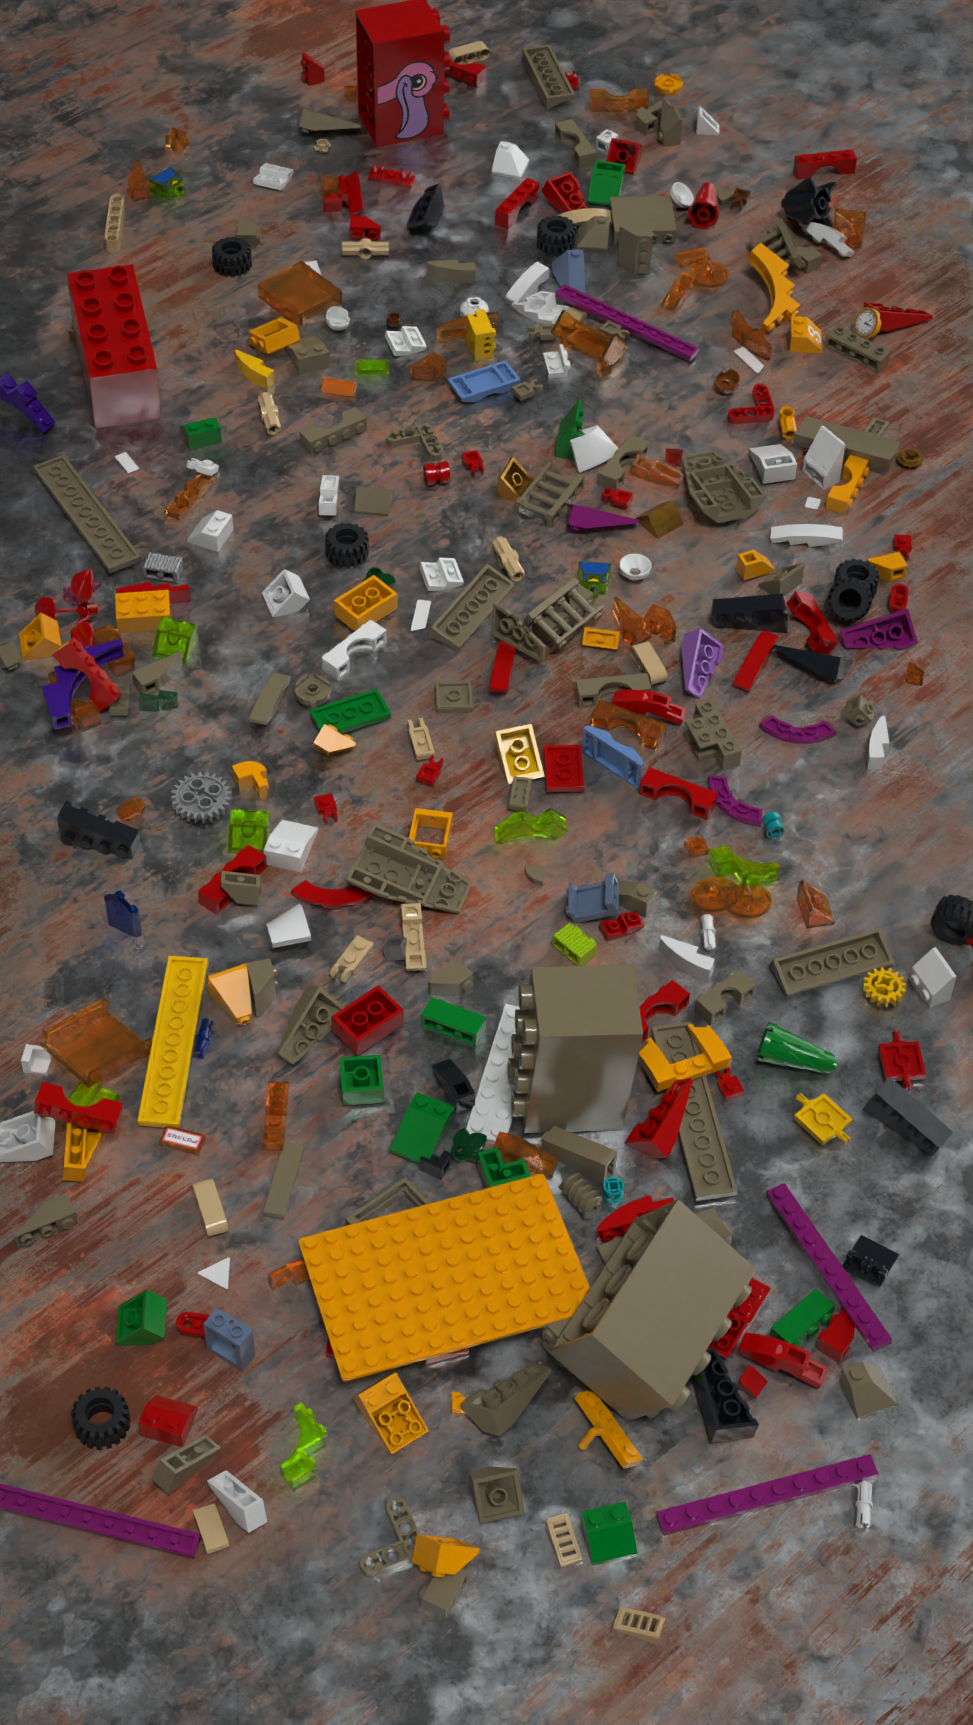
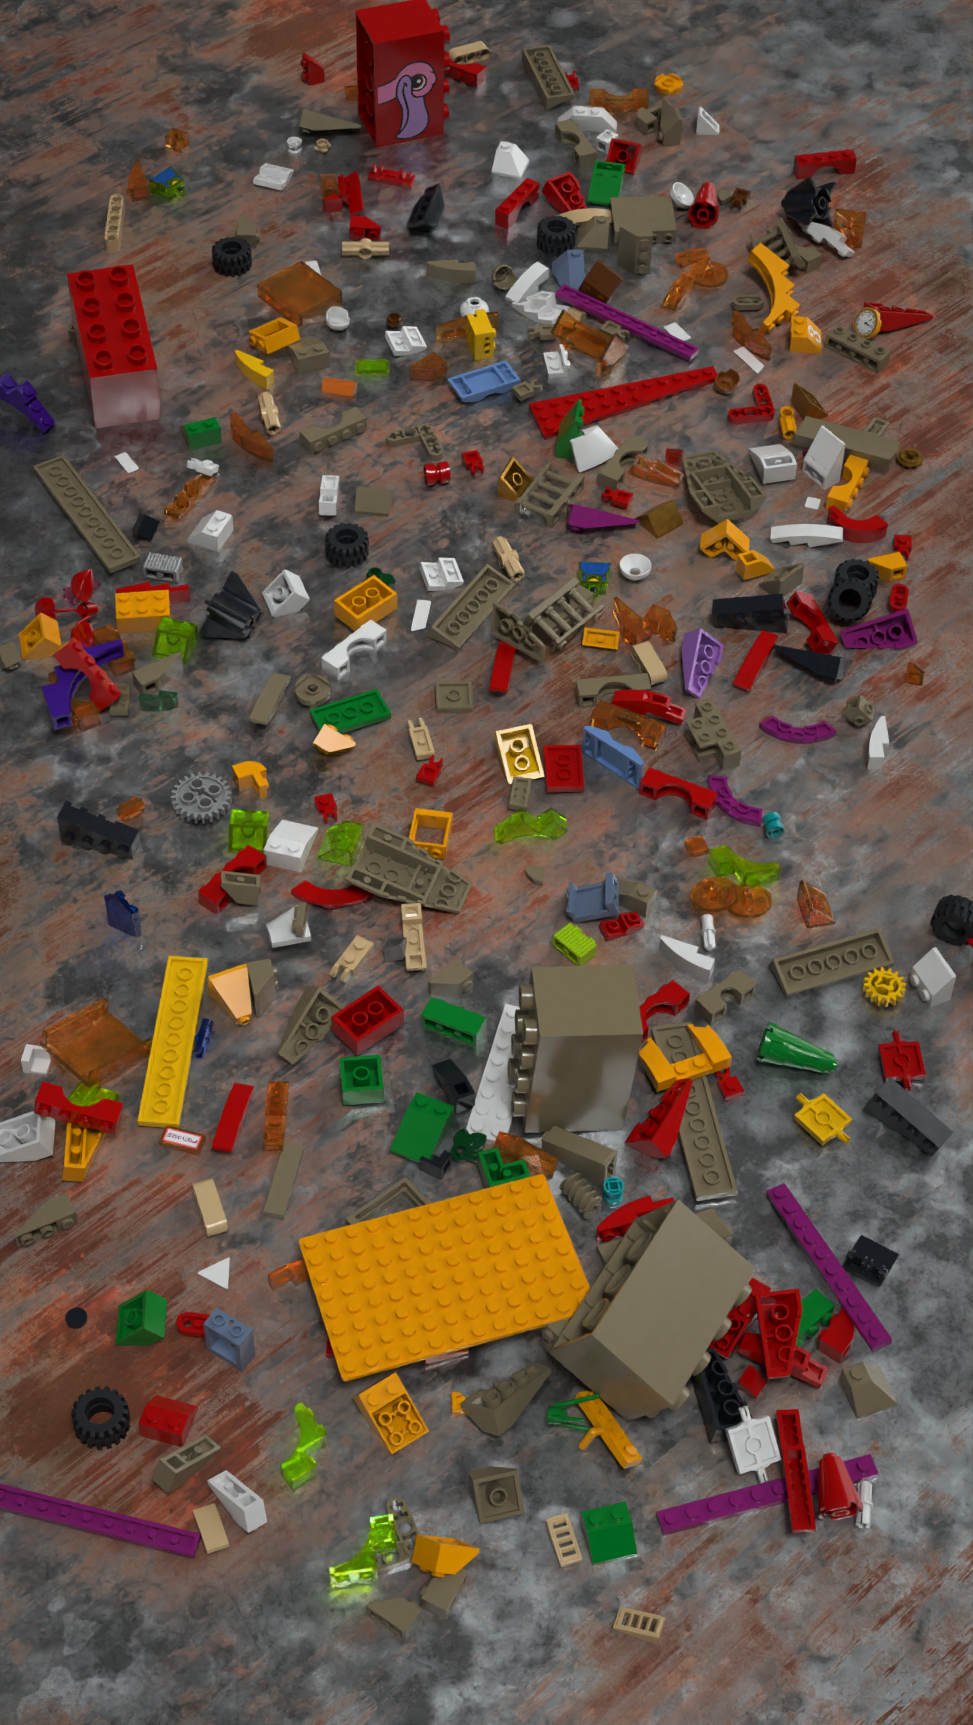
none -> black piece [65,1307,88,1329]
none -> black panel [132,513,160,540]
none -> black brick [198,571,264,638]
none -> red slope [212,1083,254,1152]
none -> clear orange slope [229,412,274,462]
none -> white wheel [287,136,302,155]
none -> dark tan plate [292,902,308,936]
none -> clear neon green slope [317,820,364,867]
none -> clear neon green arch [330,1514,397,1587]
none -> dark tan slope [366,1597,422,1641]
none -> dark tan hair [491,264,517,290]
none -> red wing [529,366,718,440]
none -> green plant [547,1394,600,1432]
none -> white wedge [558,105,617,133]
none -> reddish brown slope [578,259,624,304]
none -> white sticker [663,322,691,341]
none -> light orange brick [700,519,750,561]
none -> white plate [725,1406,781,1483]
none -> dark tan plate [732,295,764,311]
none -> red wedge [755,1288,802,1379]
none -> red slope [775,1409,816,1533]
none -> pearl gold slope [791,383,828,420]
none -> red cone [817,1453,864,1520]
none -> red arch [827,505,888,543]

